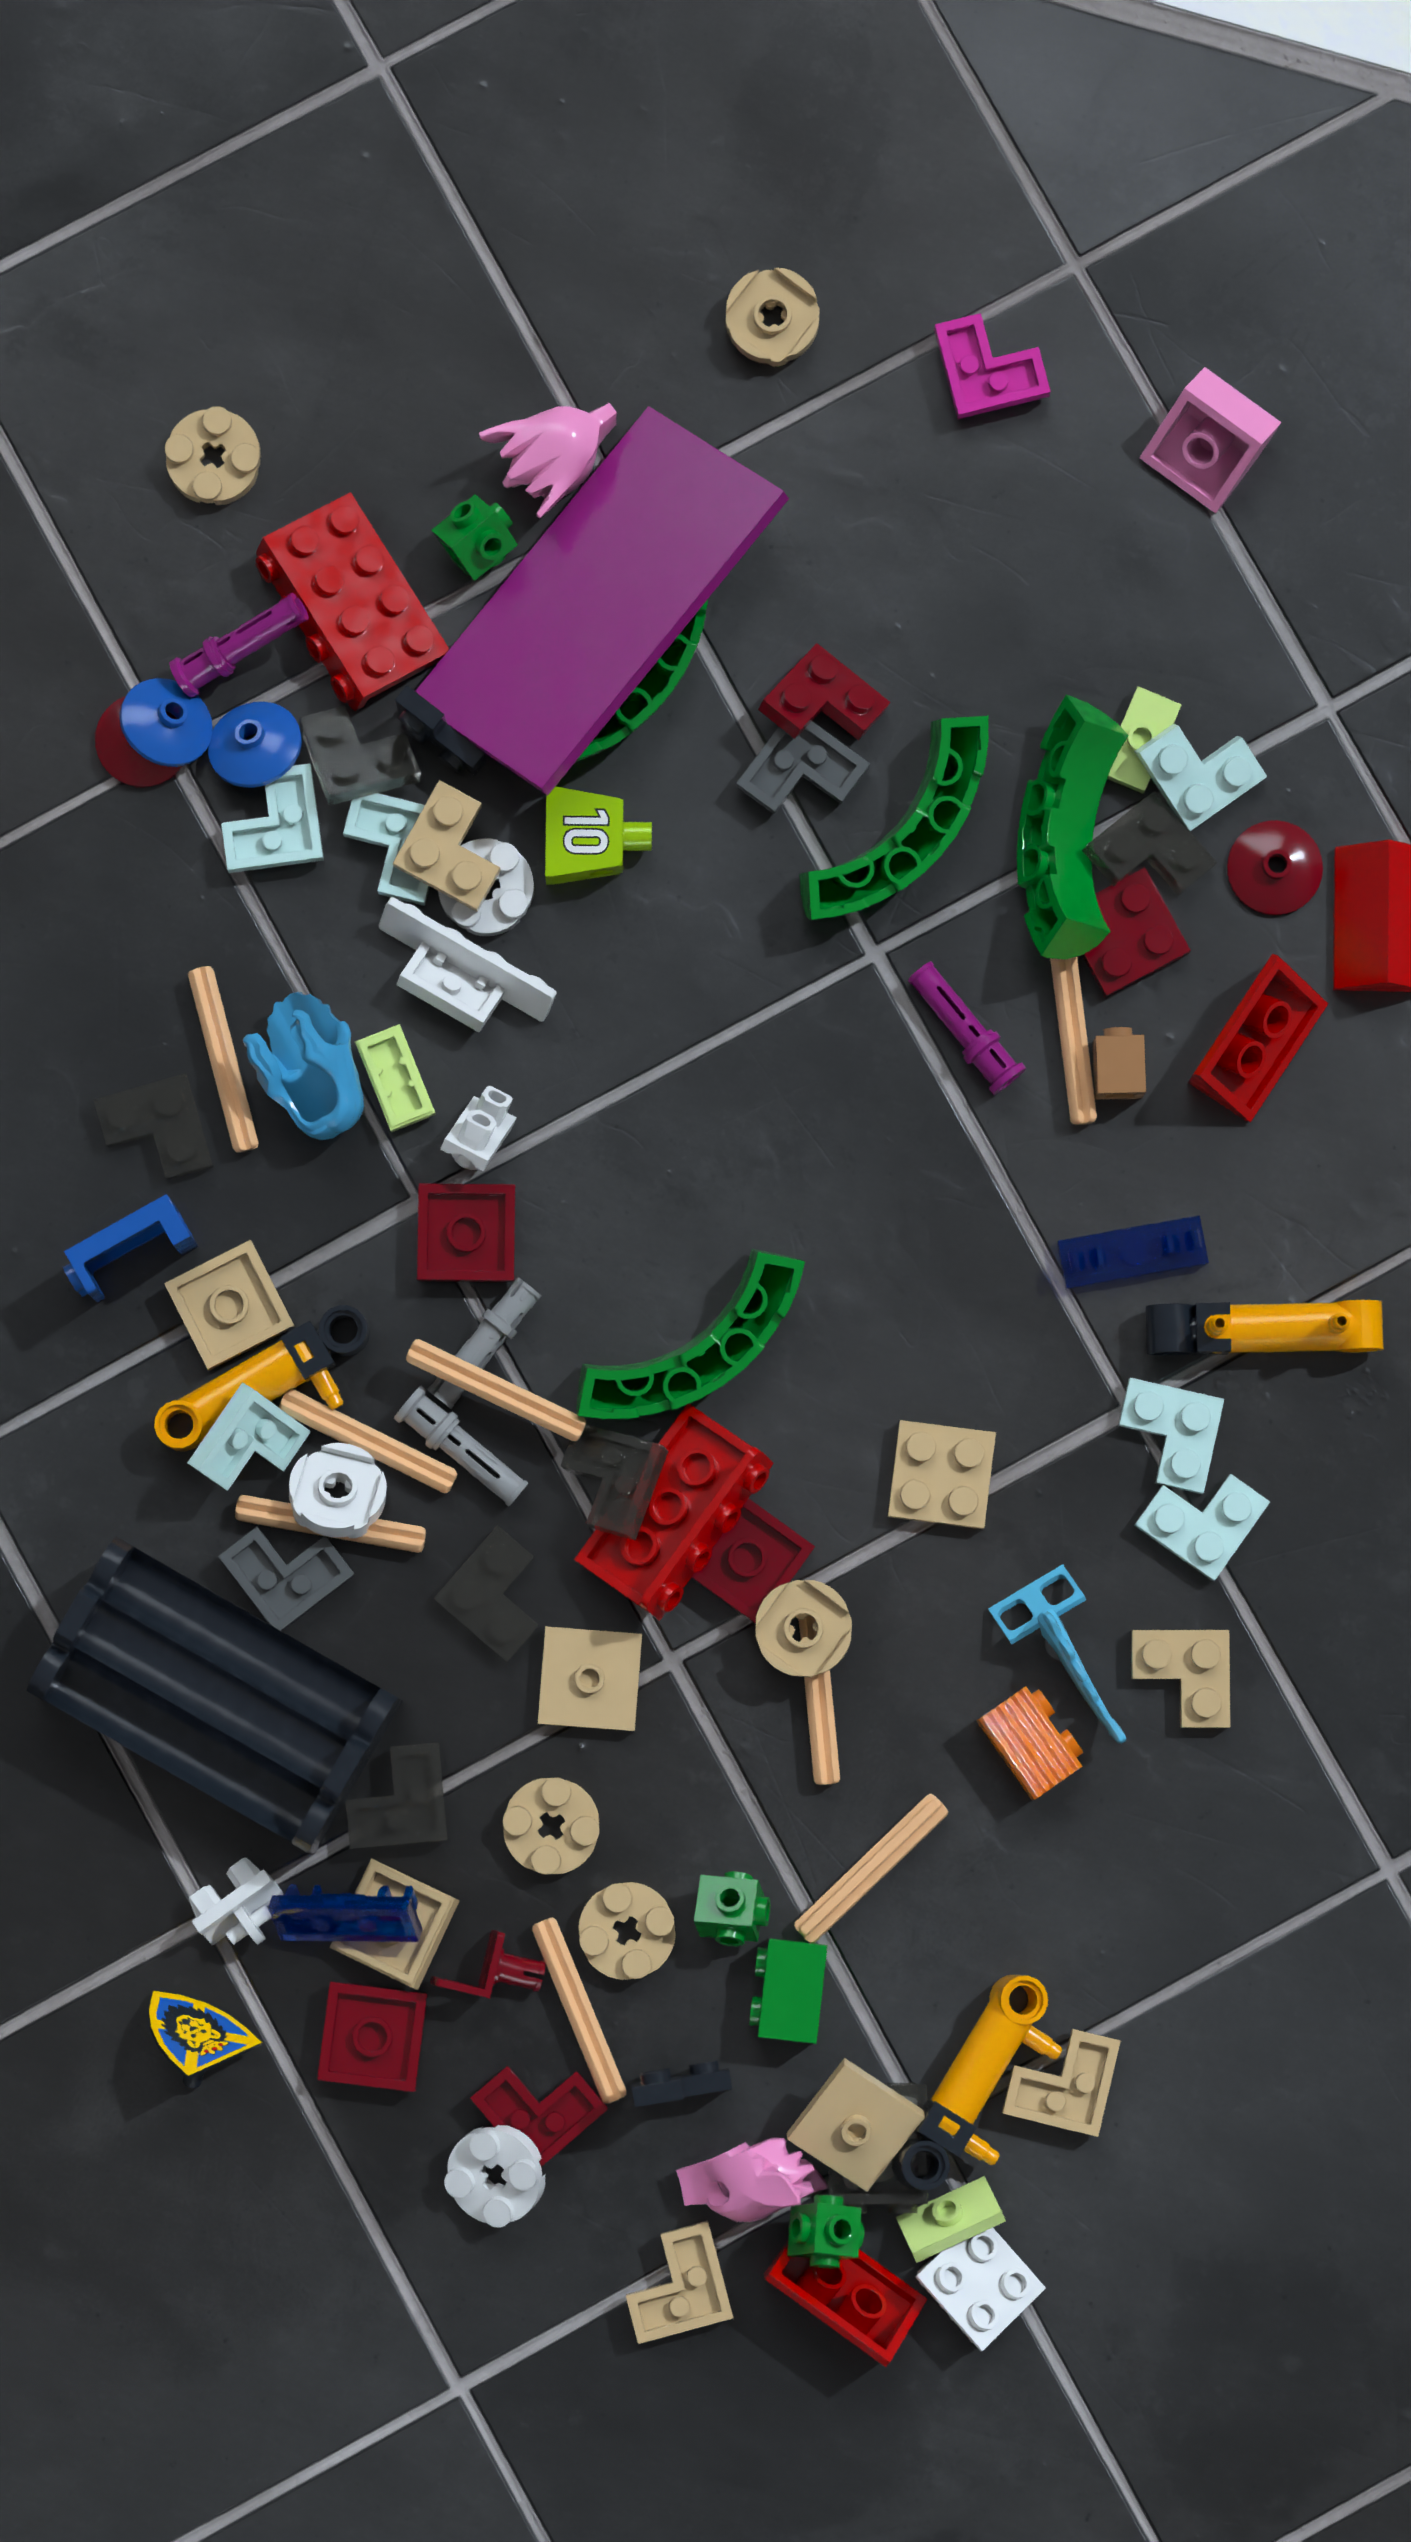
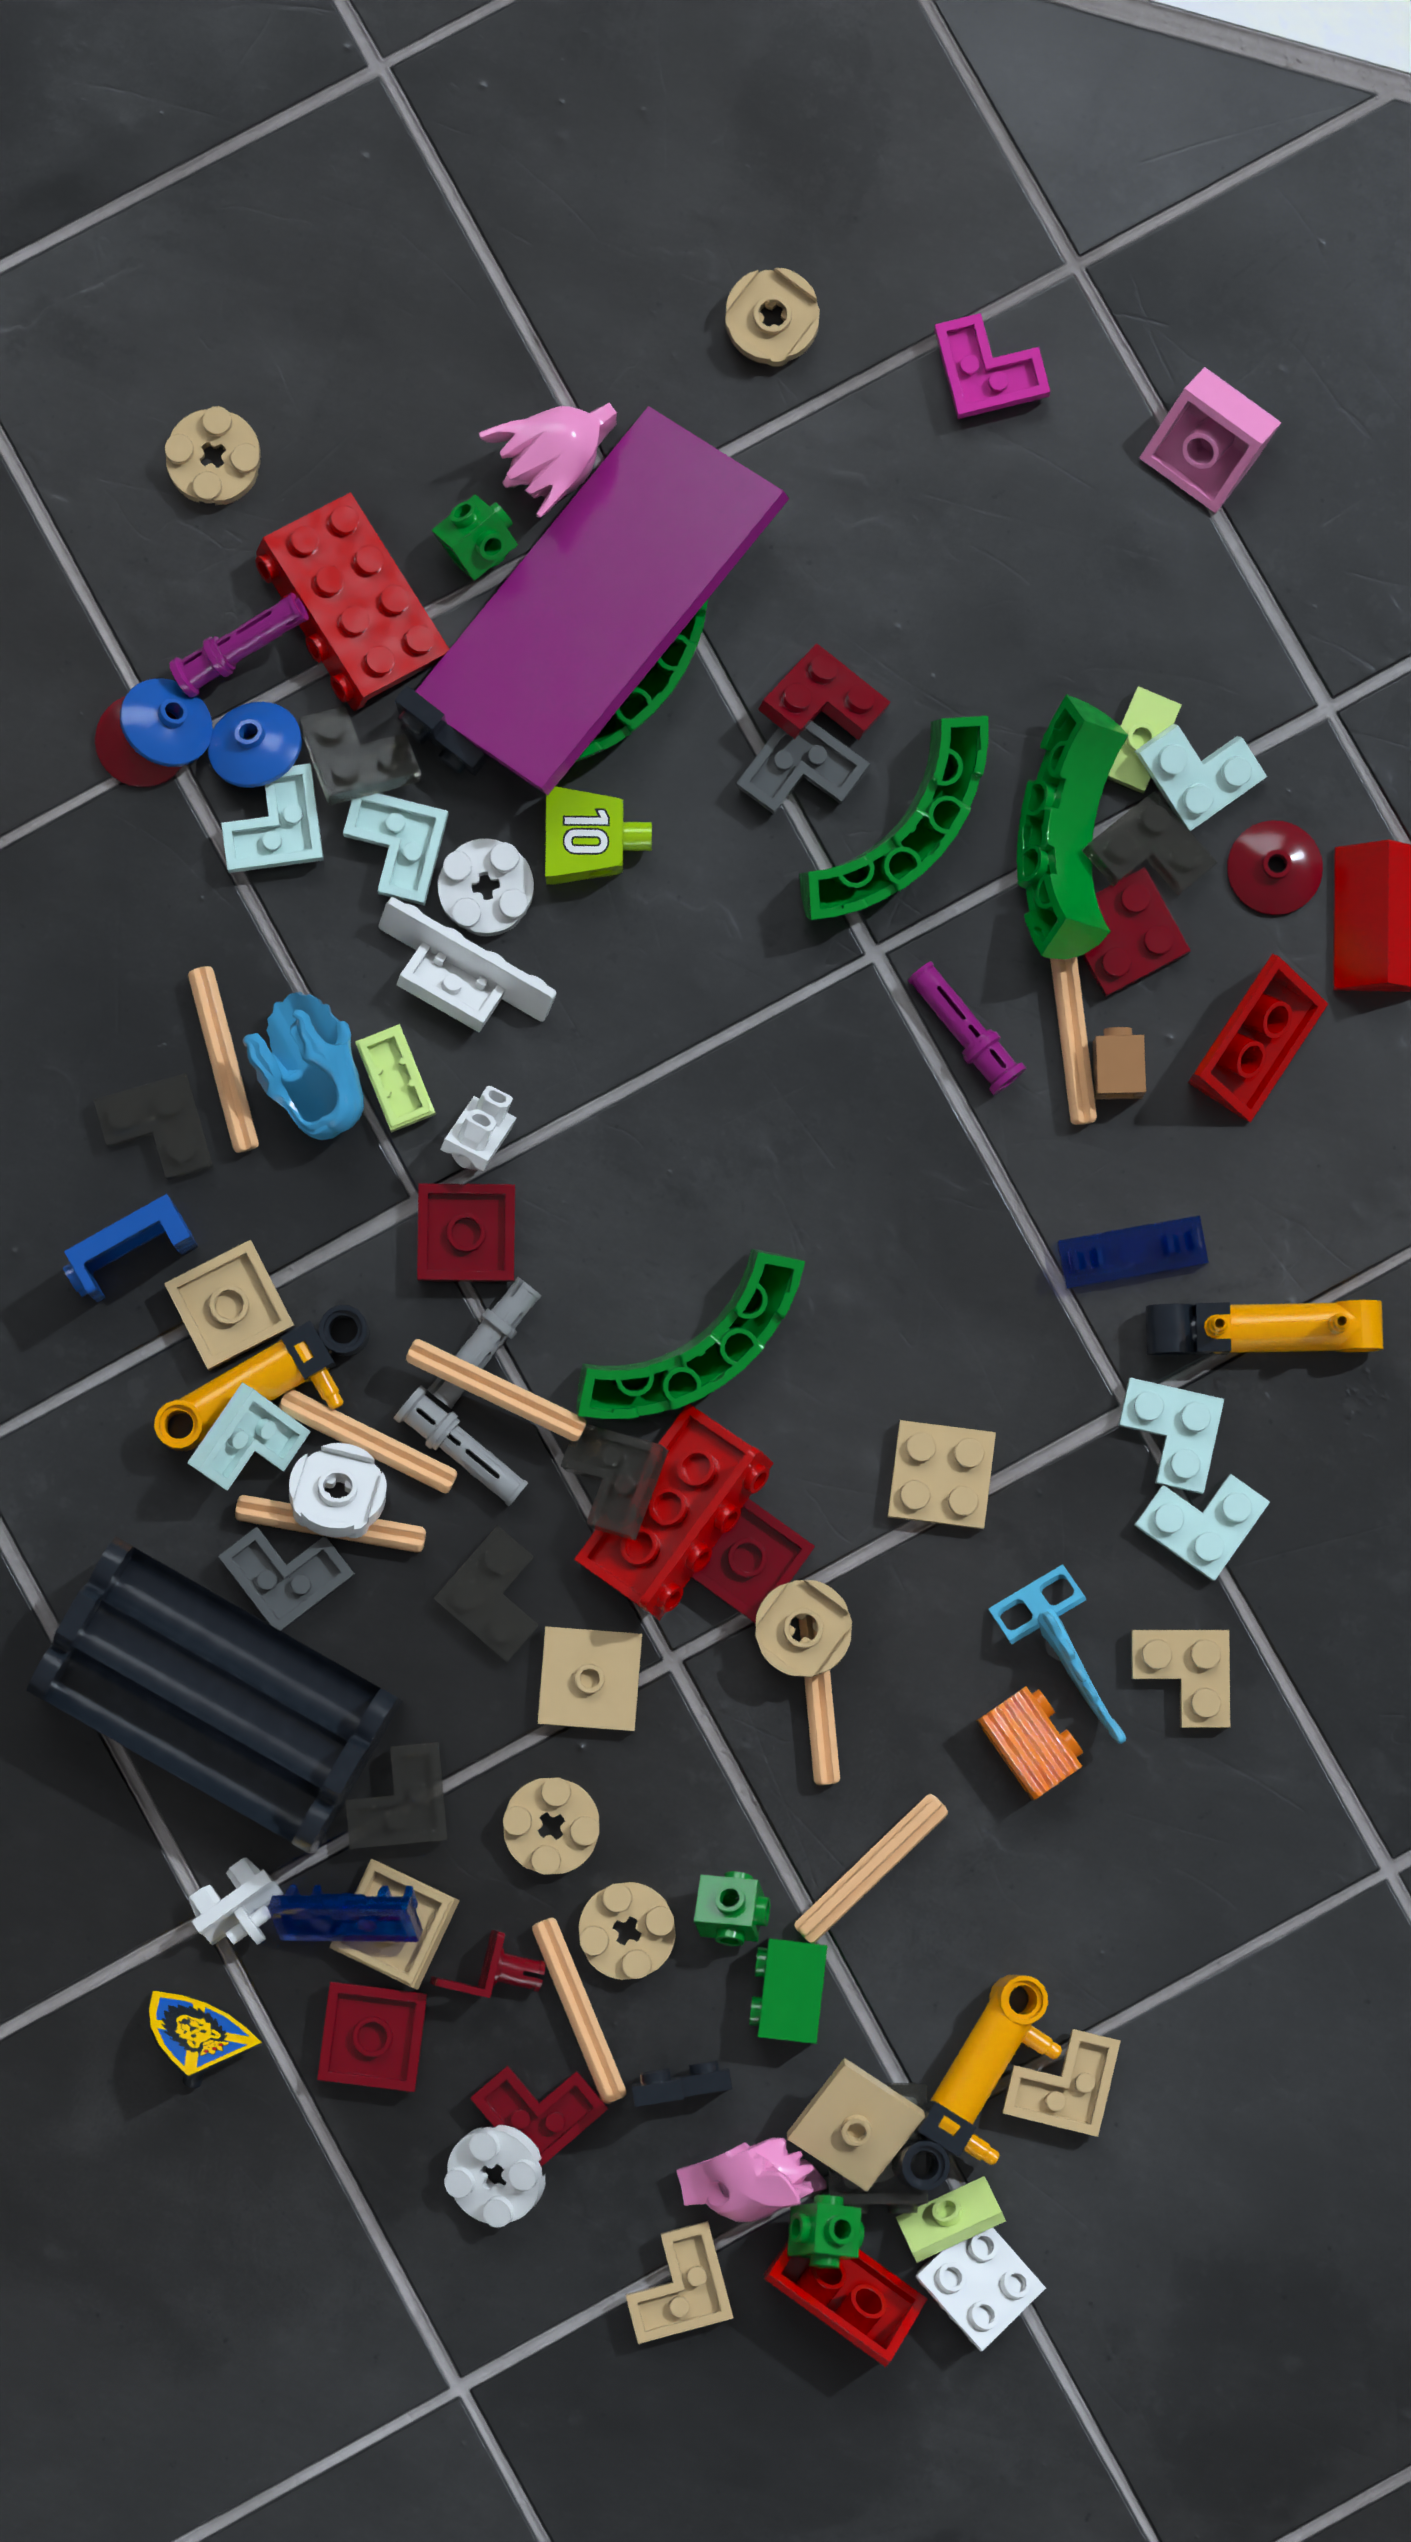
tan plate [393,780,501,912] -> none

